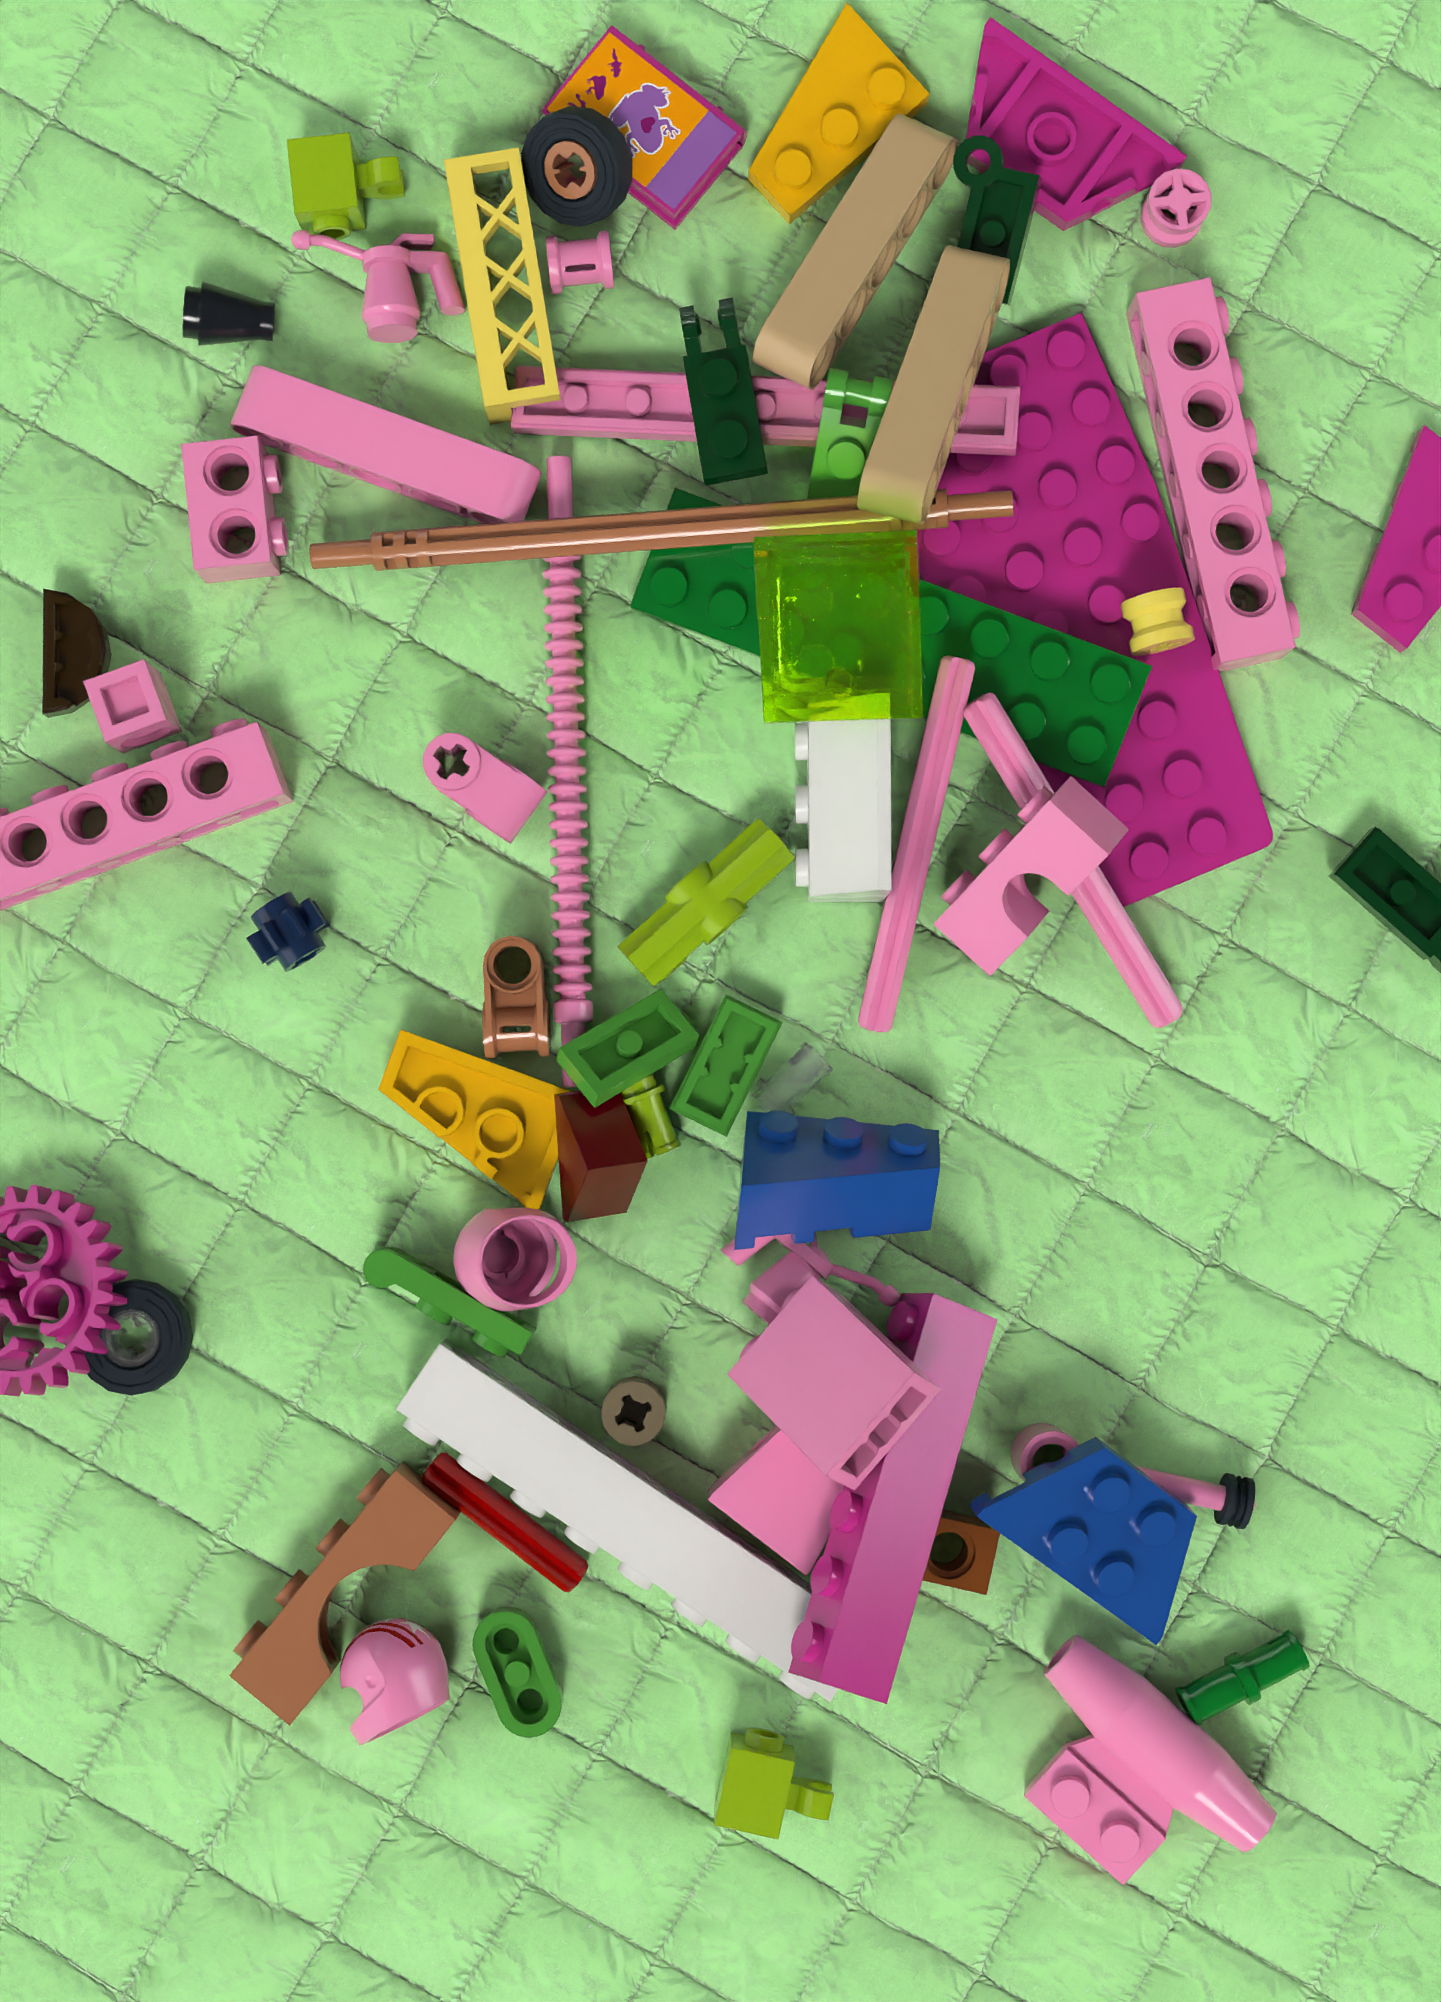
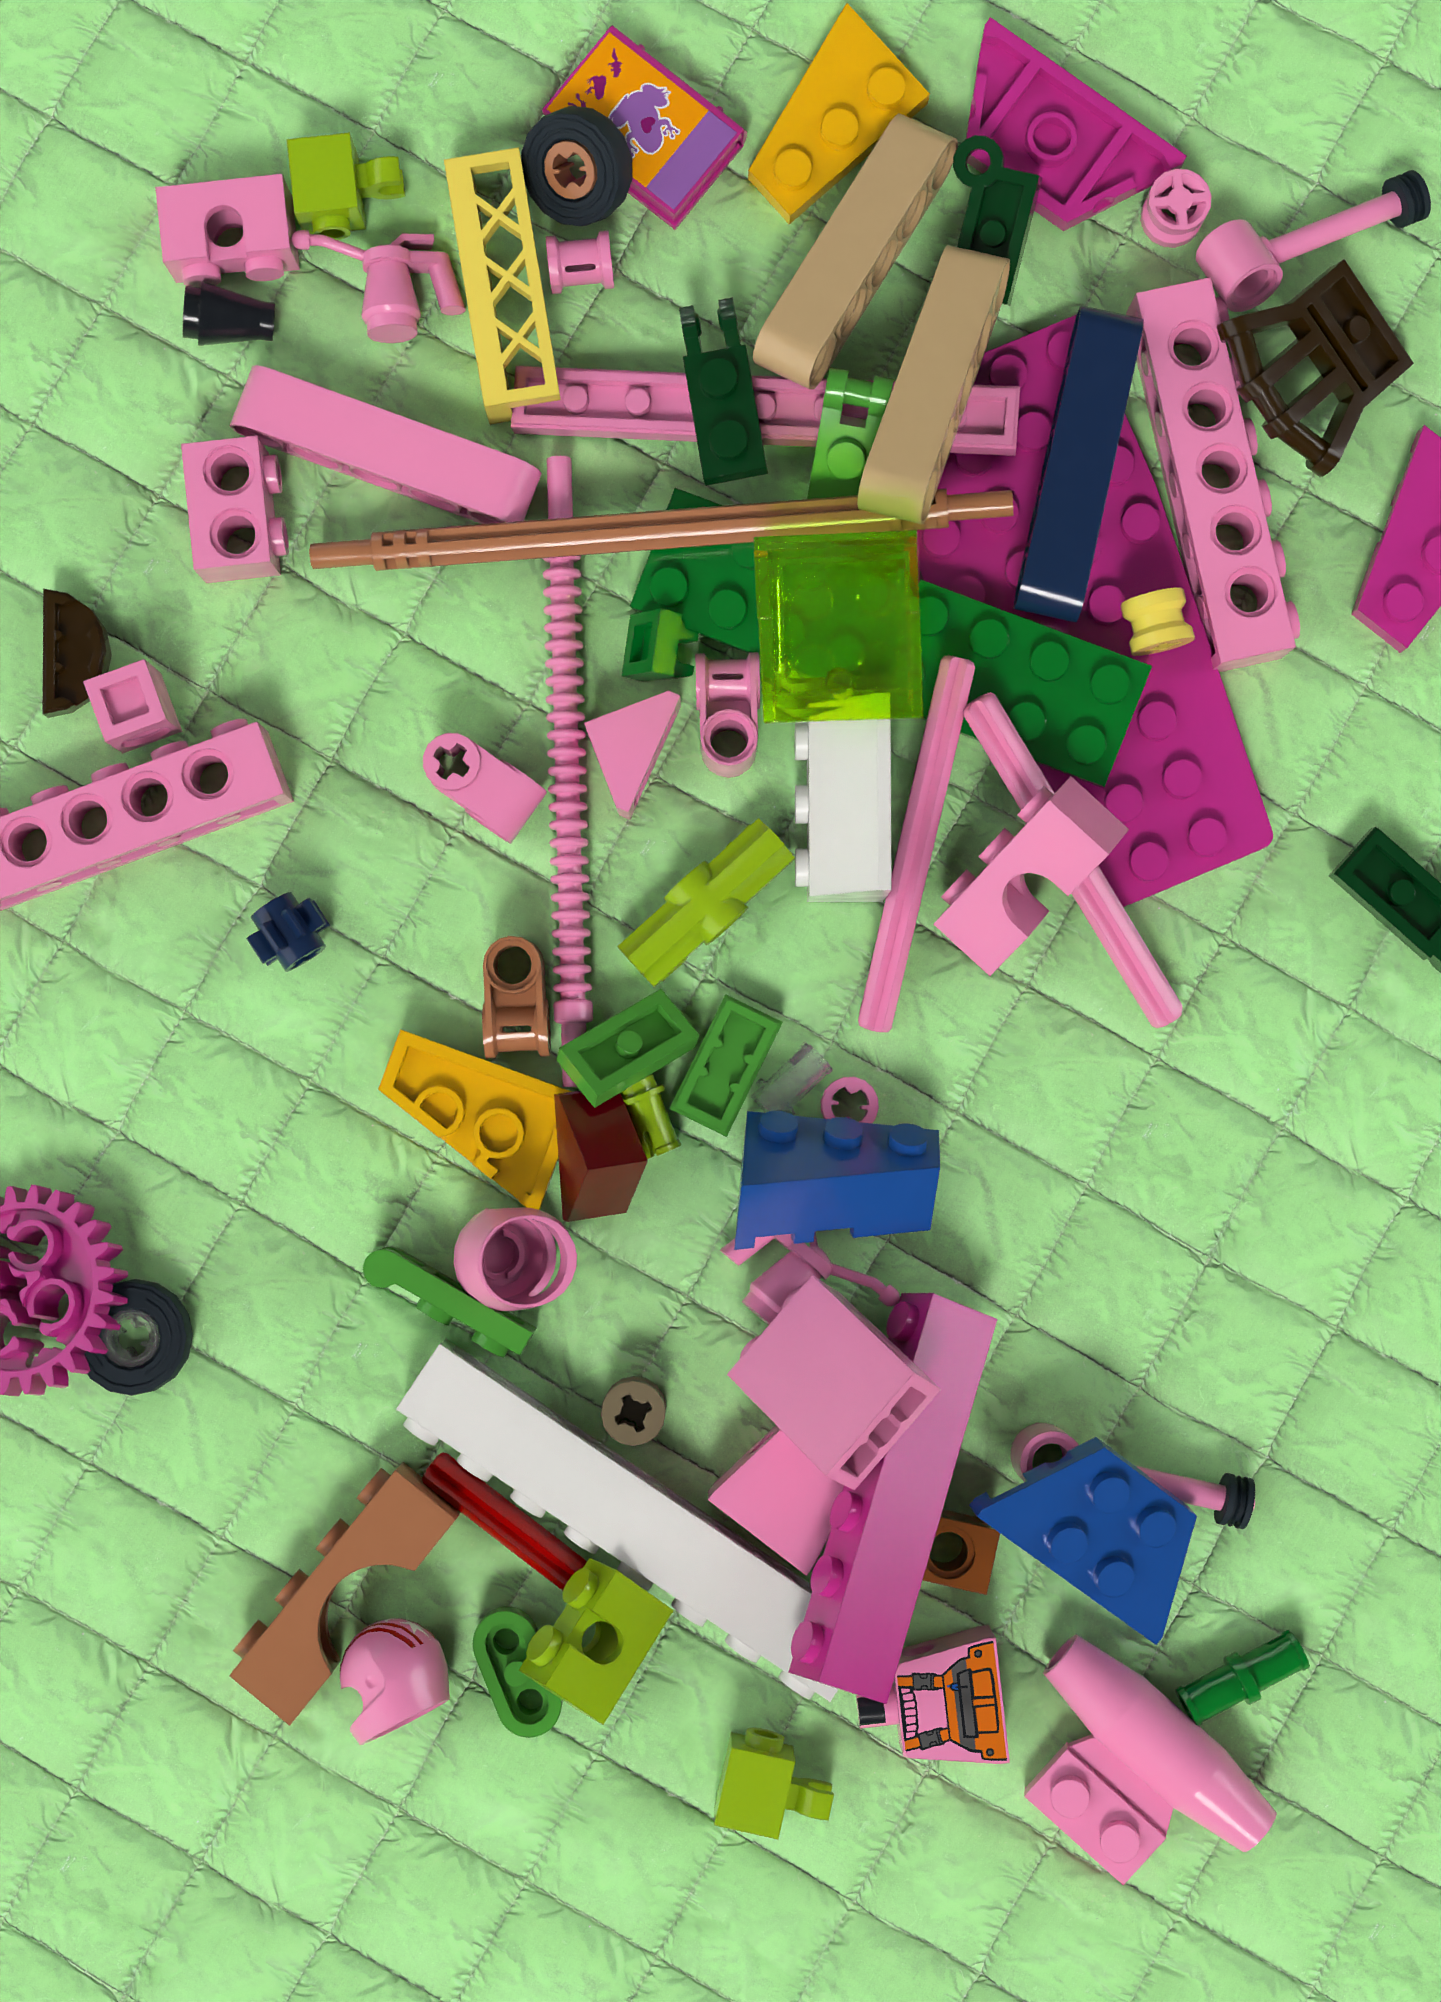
none -> bright pink brick [155,174,300,288]
none -> lime brick [518,1557,674,1725]
none -> bright pink slope [584,690,681,820]
none -> green tile [621,608,699,682]
none -> bright pink piece [695,652,760,778]
none -> bright pink bush [820,1077,879,1123]
none -> torso [856,1625,1010,1764]
none -> dark blue beam [1013,305,1144,623]
none -> bright pink piece [1196,170,1431,312]
none -> dark brown plate [1216,259,1414,477]

